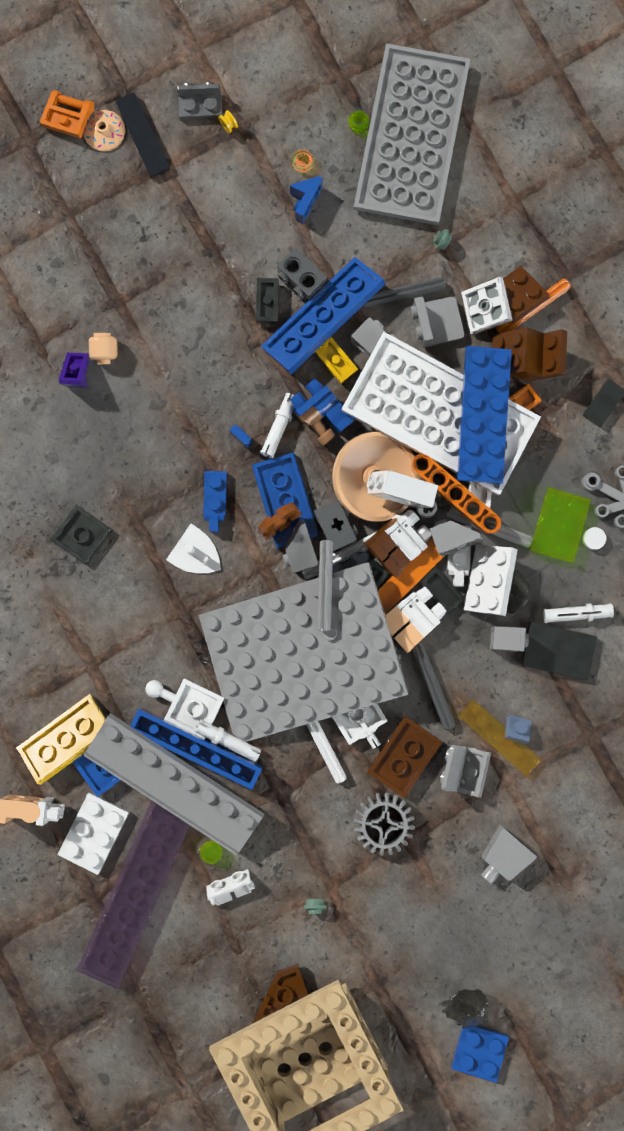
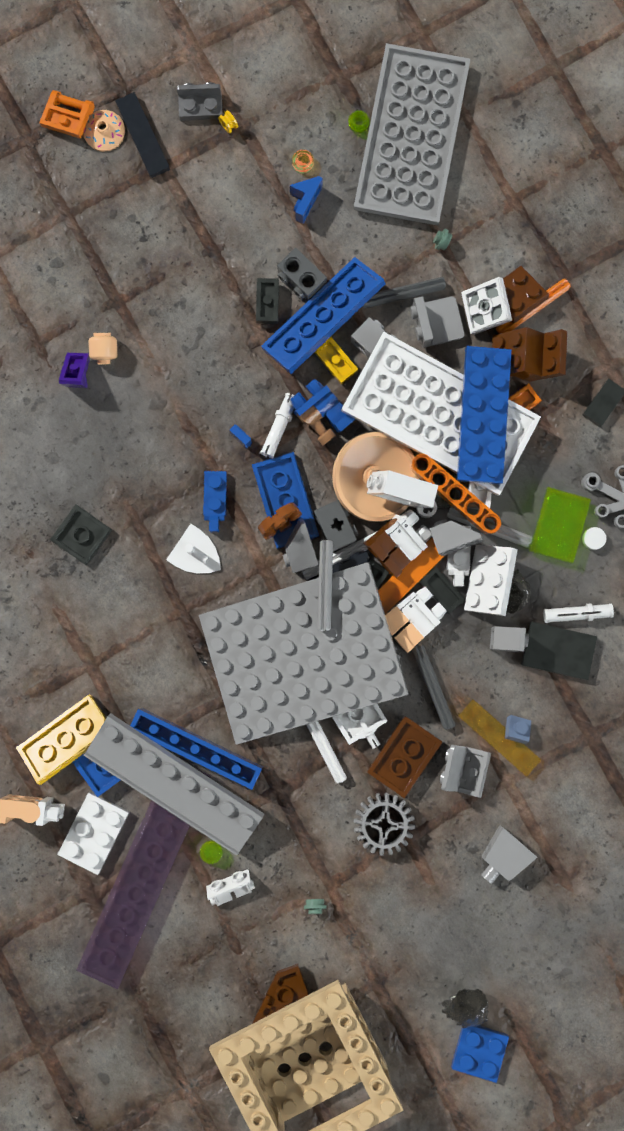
white plate [145,678,224,739] -> none
white pin [194,719,261,762] -> none

